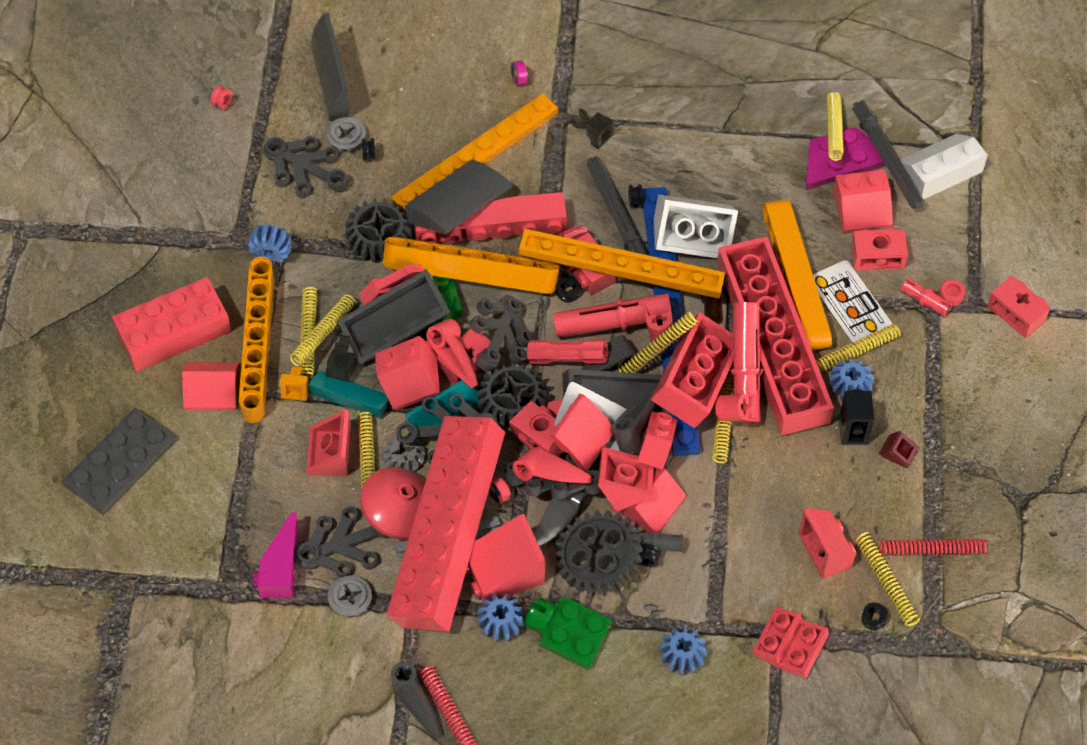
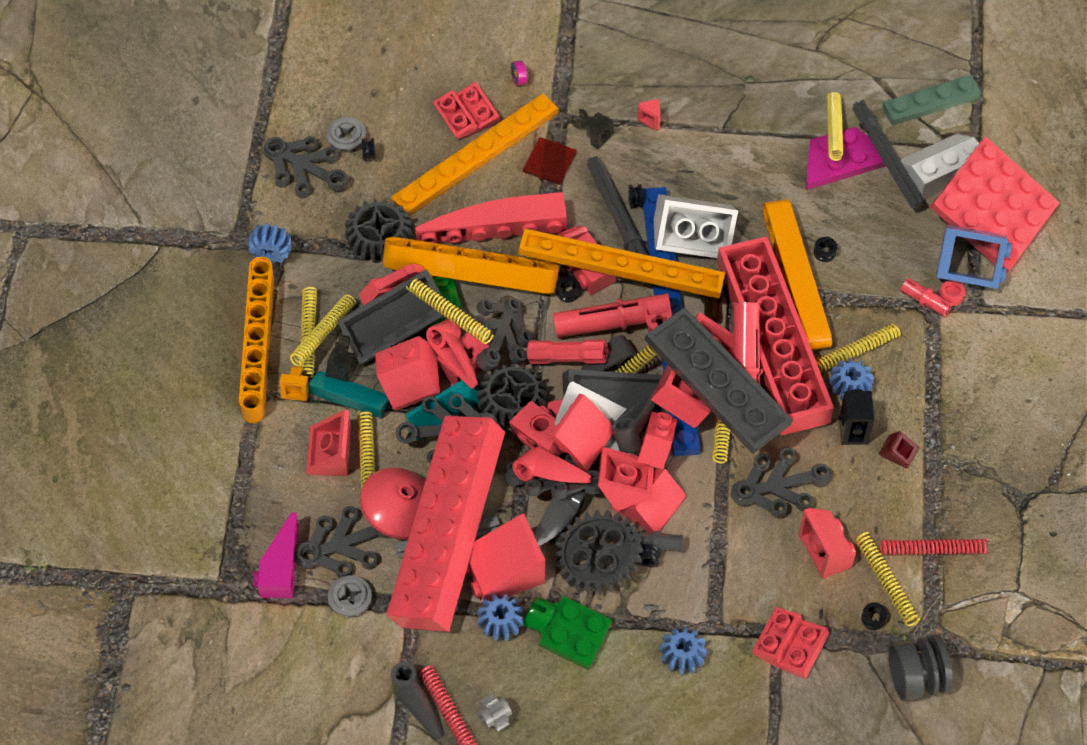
dark grey plate [62,407,176,515] -> none
coral brick [112,277,231,372] -> none
coral slope [182,362,240,410] -> none
coral bush [210,85,233,110] -> none
dark grey slope [311,12,348,121] -> none
light grey gear [383,434,425,472] -> none
dark grey slope [405,160,512,234] -> none
coral tile [489,476,510,504] -> none
sticker [813,260,893,345] -> none
coral slope [832,169,893,234] -> none
coral brick [851,228,908,270] -> none
coral brick [987,275,1051,338] -> none
none -> light yellow piece [406,278,494,344]
none -> coral slope [432,82,501,139]
none -> light grey gear [477,694,512,731]
none -> clear red piece [523,137,577,185]
none -> coral slope [637,99,661,131]
none -> dark grey plate [644,307,793,454]
none -> dark grey plant [731,447,832,518]
none -> black bush [814,237,837,262]
none -> sand green plate [882,75,981,126]
none -> dark grey wheel [888,634,953,701]
none -> coral plate [930,136,1060,272]
none -> medium blue window [936,224,1012,289]

